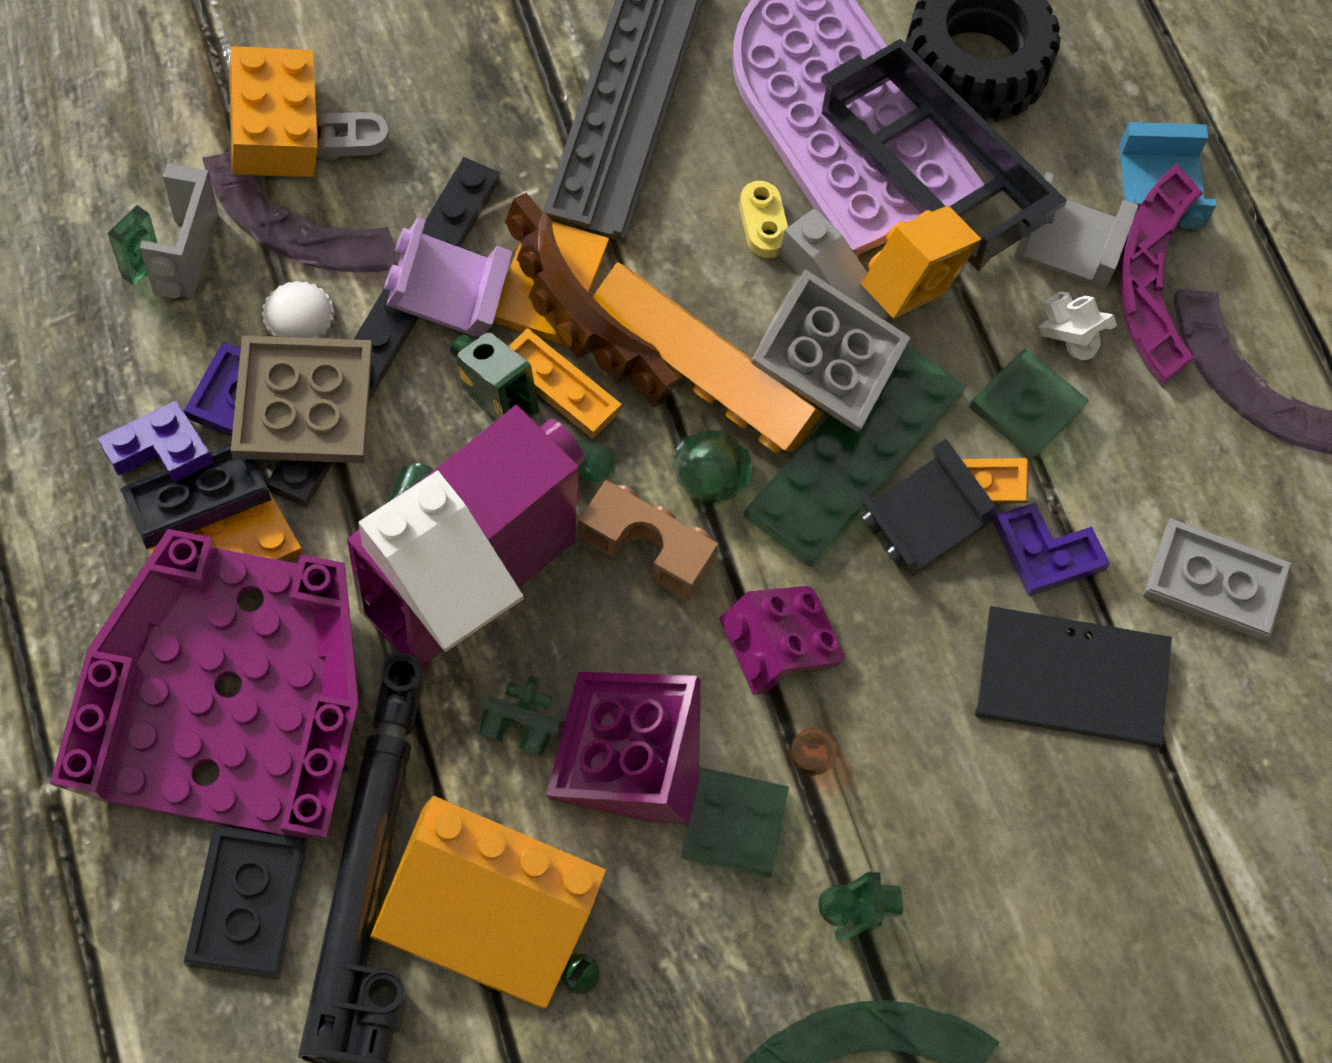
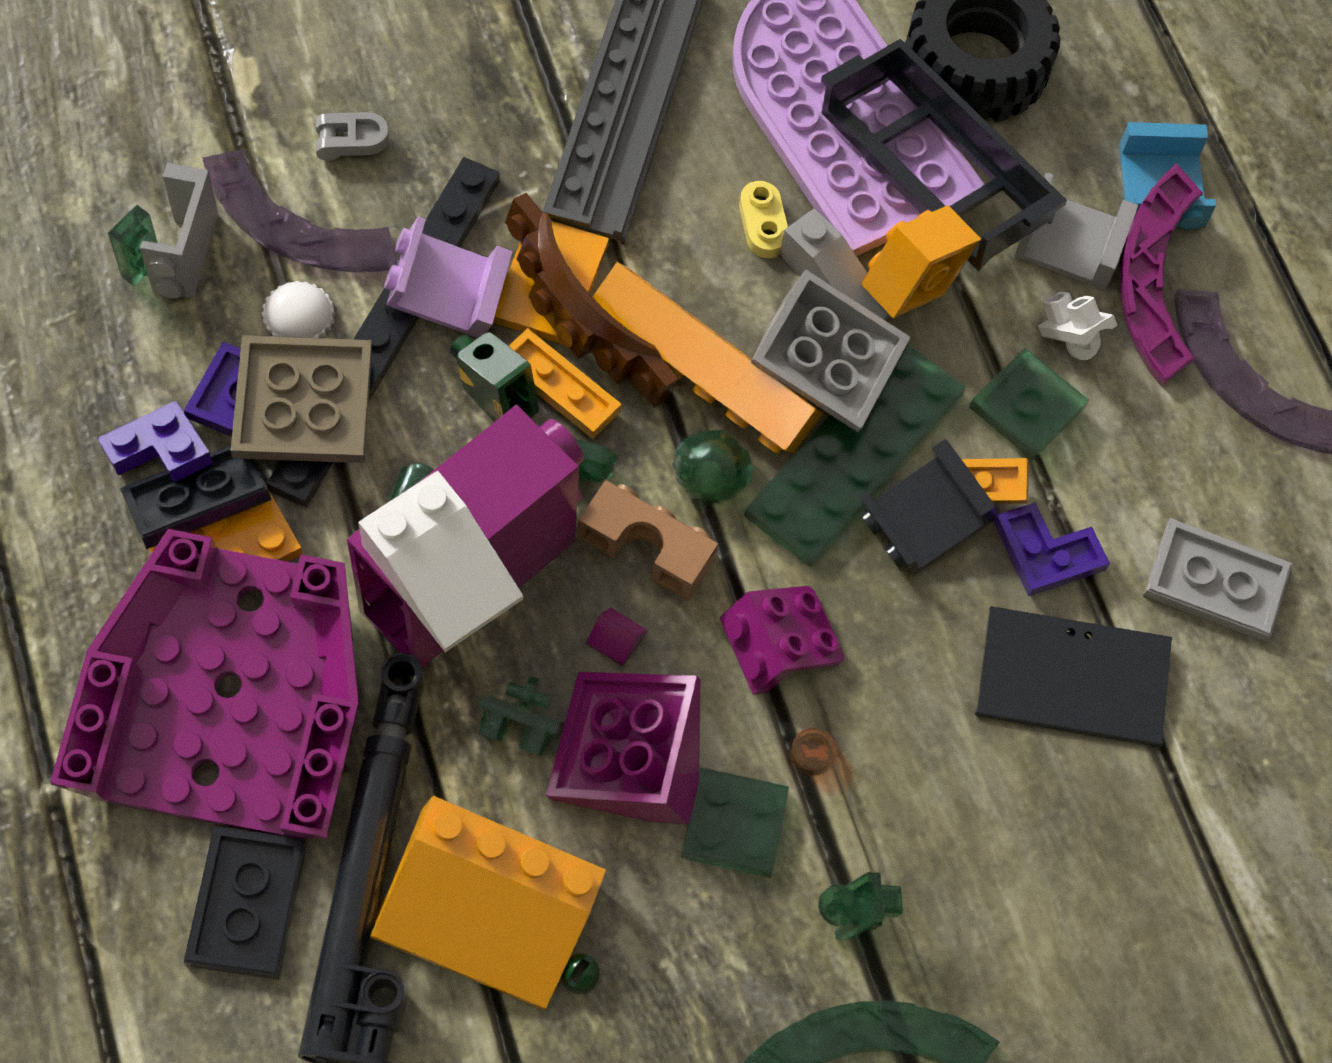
light orange brick [229,46,317,177] -> none
none -> magenta slope [586,608,648,666]

